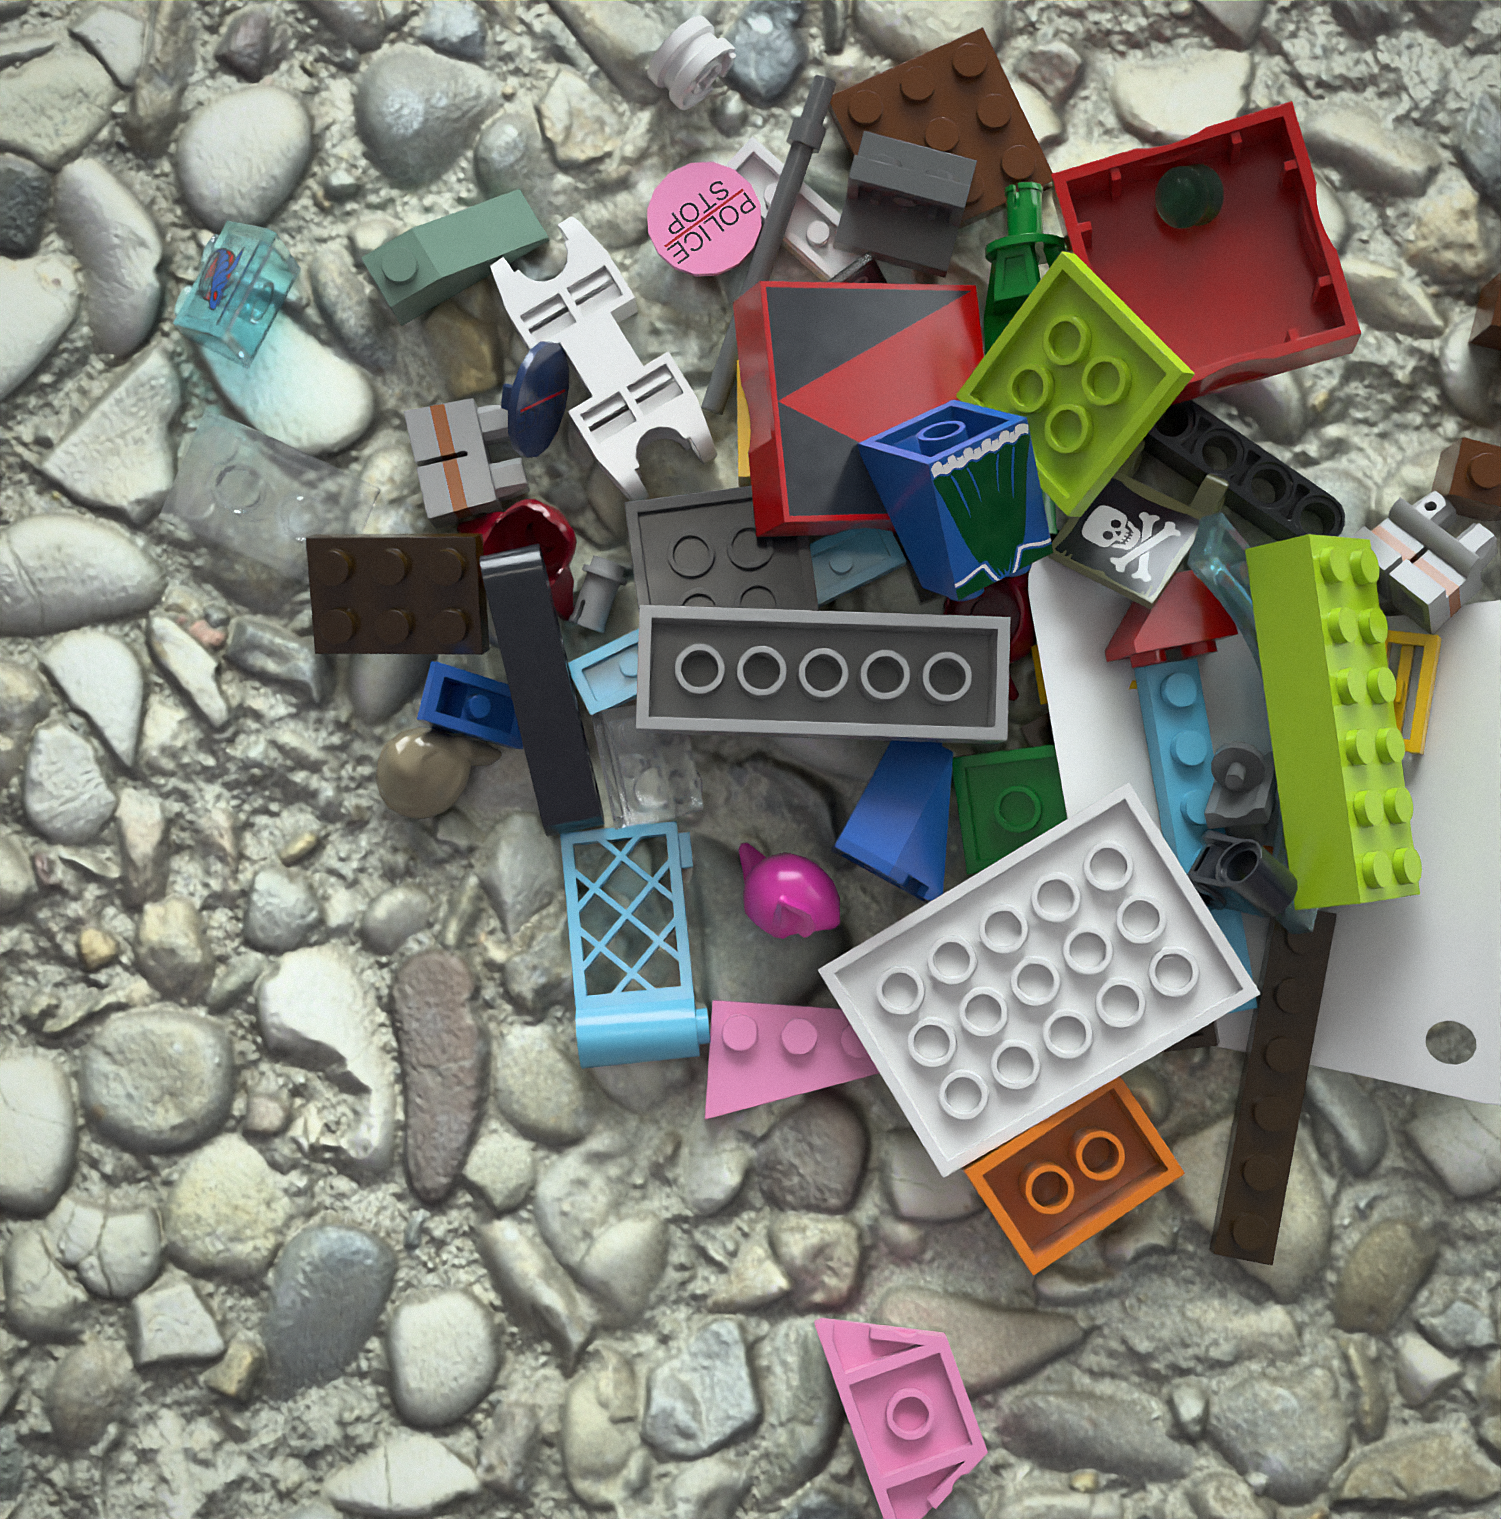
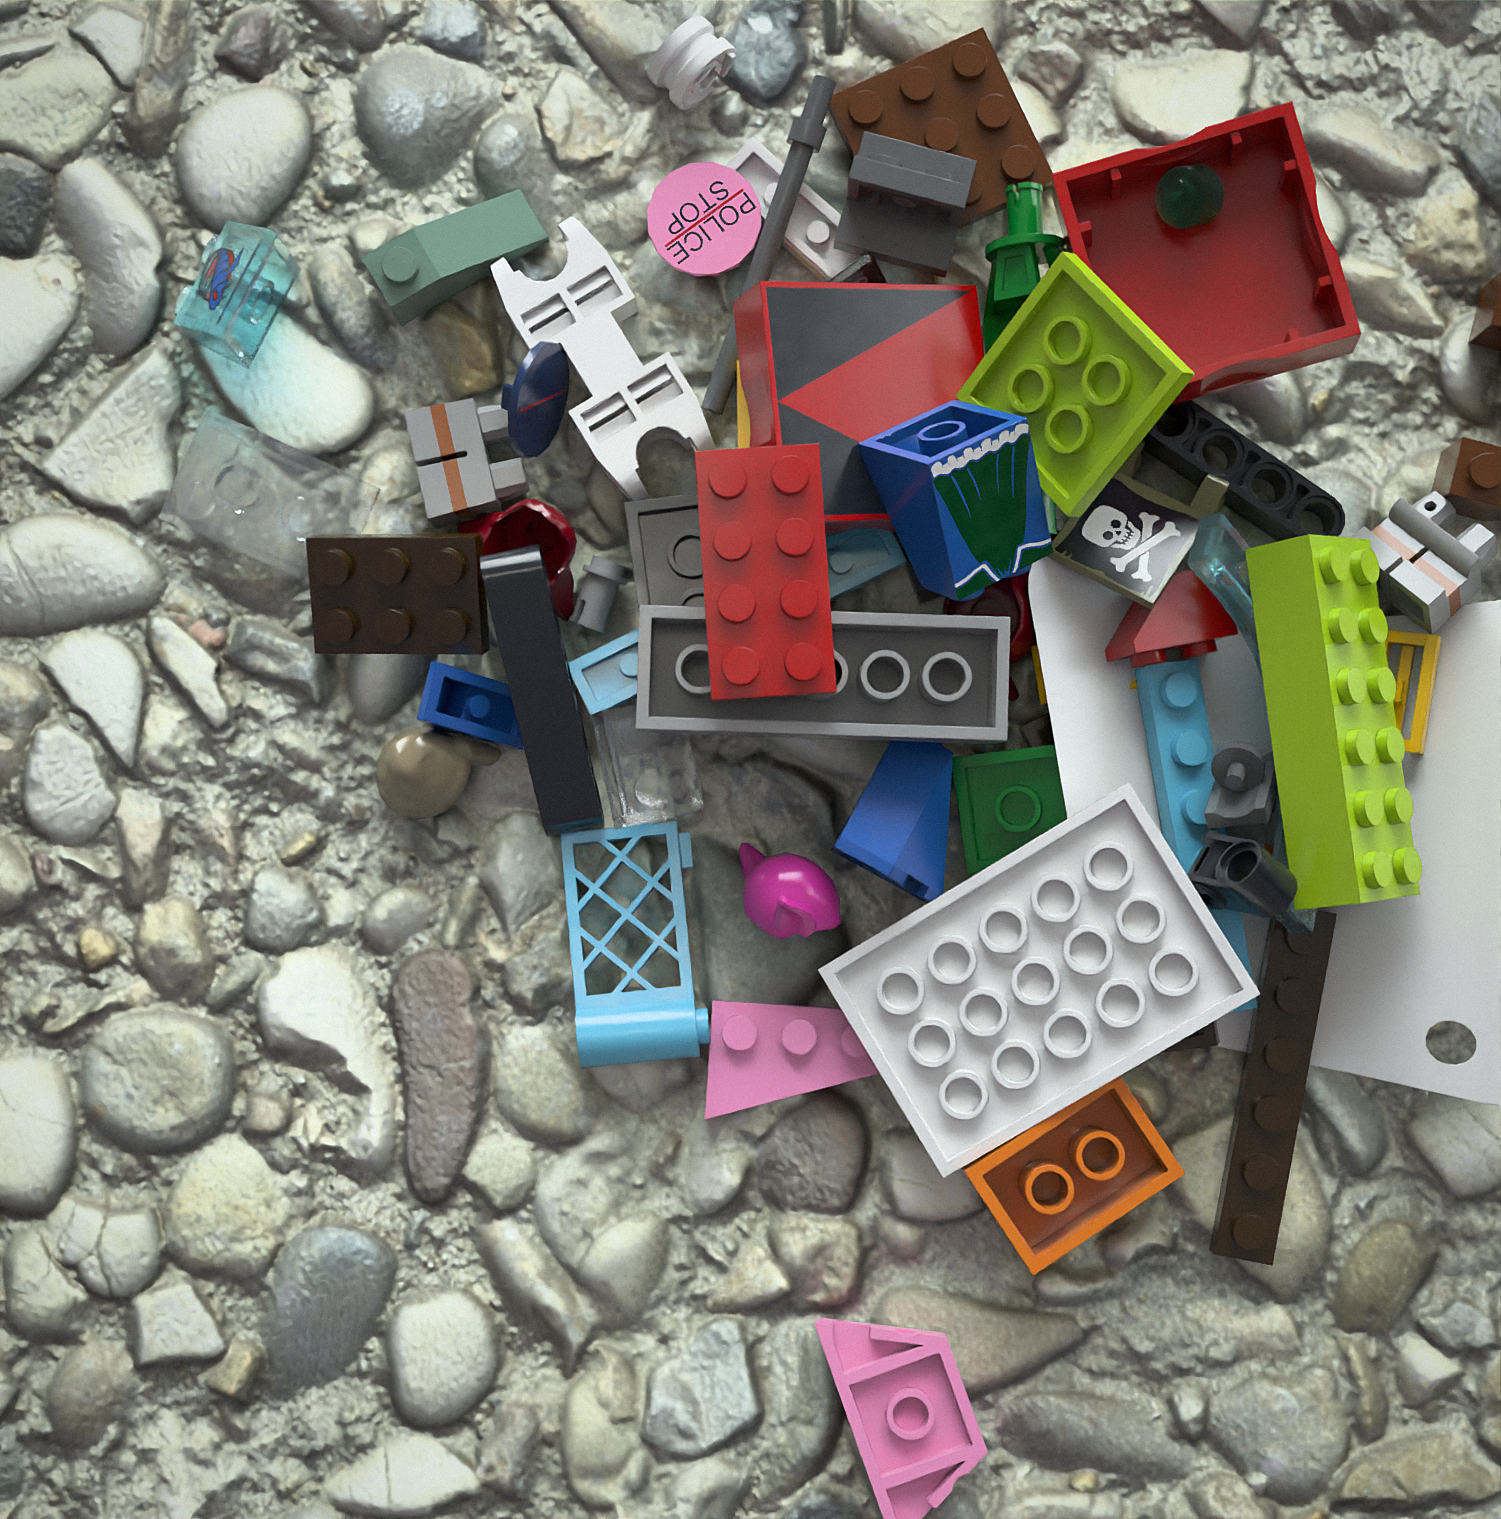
none -> red plate [694,443,837,702]

